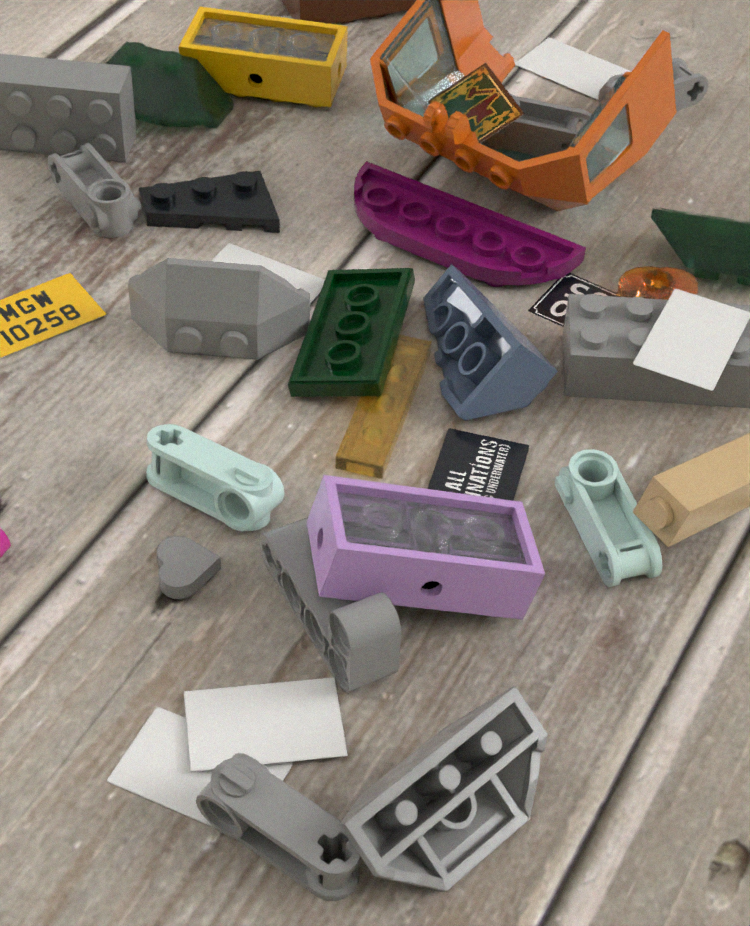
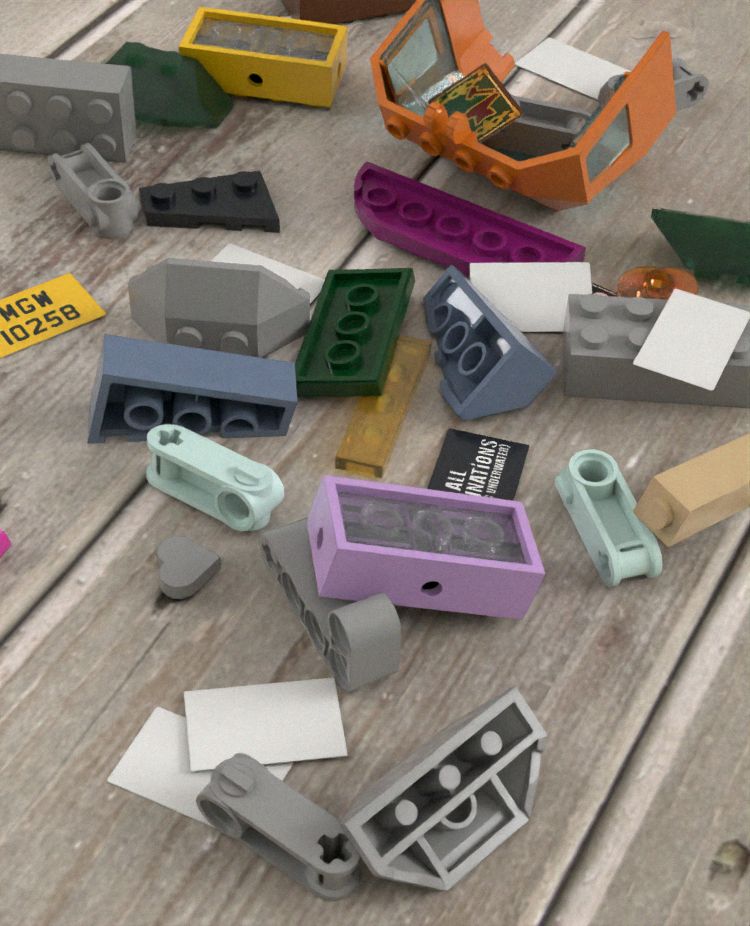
none -> sand blue wedge [87,334,298,443]
none -> white sticker [470,262,592,332]

